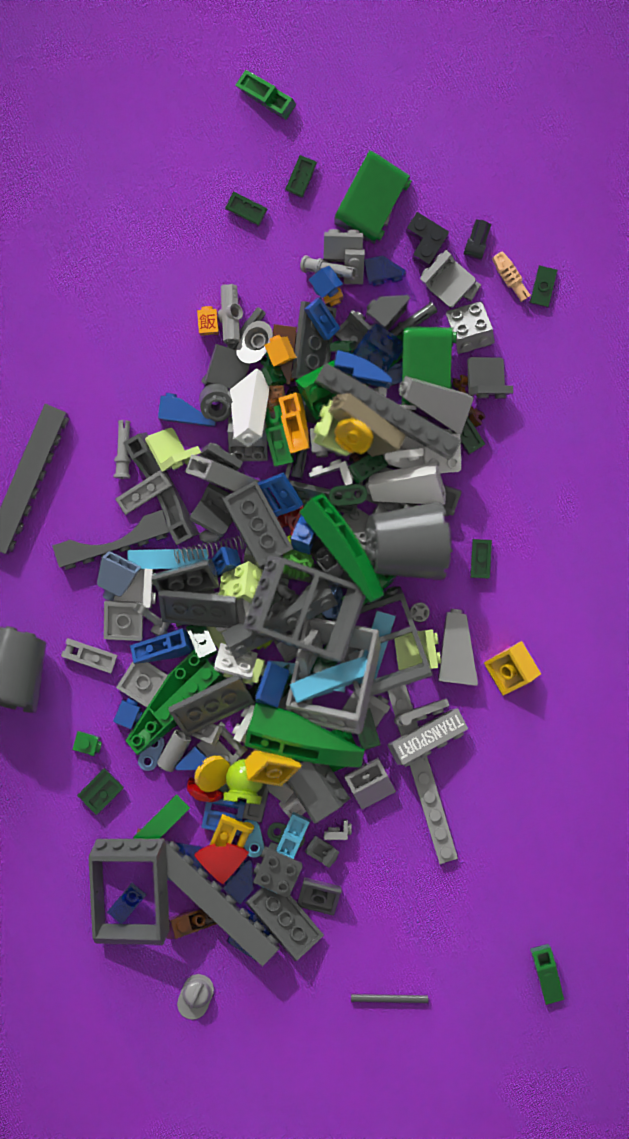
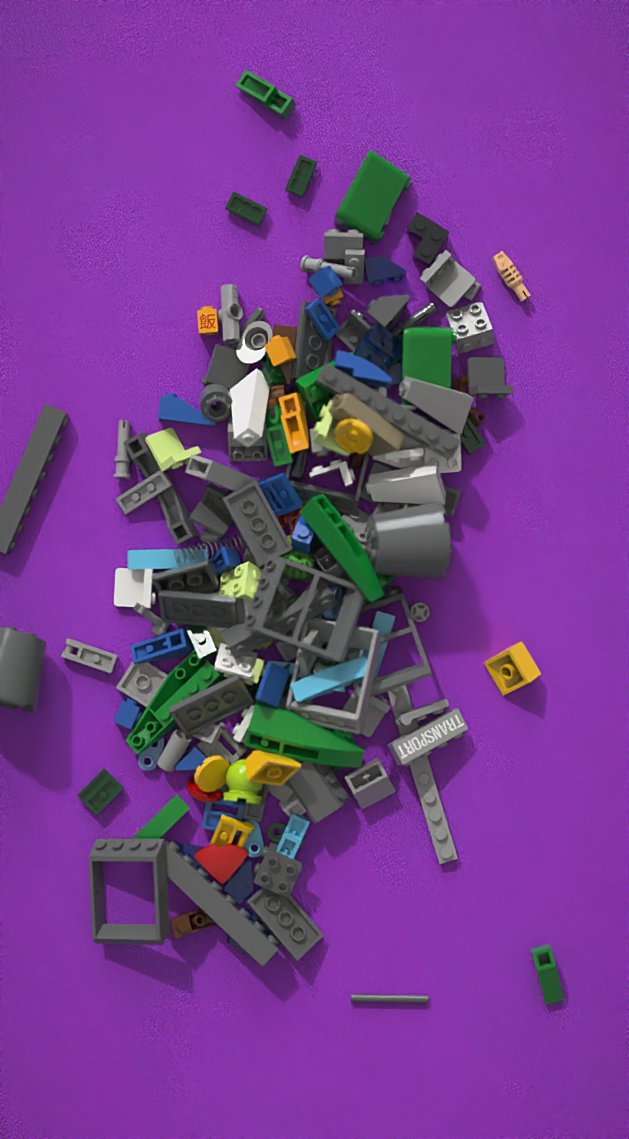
dark grey arch [52,510,170,570] -> none
green bracket [72,731,102,756] -> none
sand blue torso [97,551,141,601] -> none
light grey plate [104,600,143,641] -> none
clear blue slope [107,882,147,925] -> none
light grey piece [177,974,214,1020] -> none
dark grey bracket [199,442,243,471] -> none
dark grey slope [297,877,341,916] -> none
dark grey bracket [305,836,339,868] -> none
light grey bracket [324,819,351,840] -> none
dark green plate [329,484,367,506] -> none
dark green plate [330,341,356,353] -> none
dark green plate [348,454,388,483] -> none
dark green plate [354,708,381,750] -> none
yellowish green bracket [394,629,441,671] -> none
light grey slope [438,609,478,686] -> none
black piece [463,219,491,260] -> none
dark green plate [470,539,492,579] -> none
dark green plate [529,265,558,308] -> none

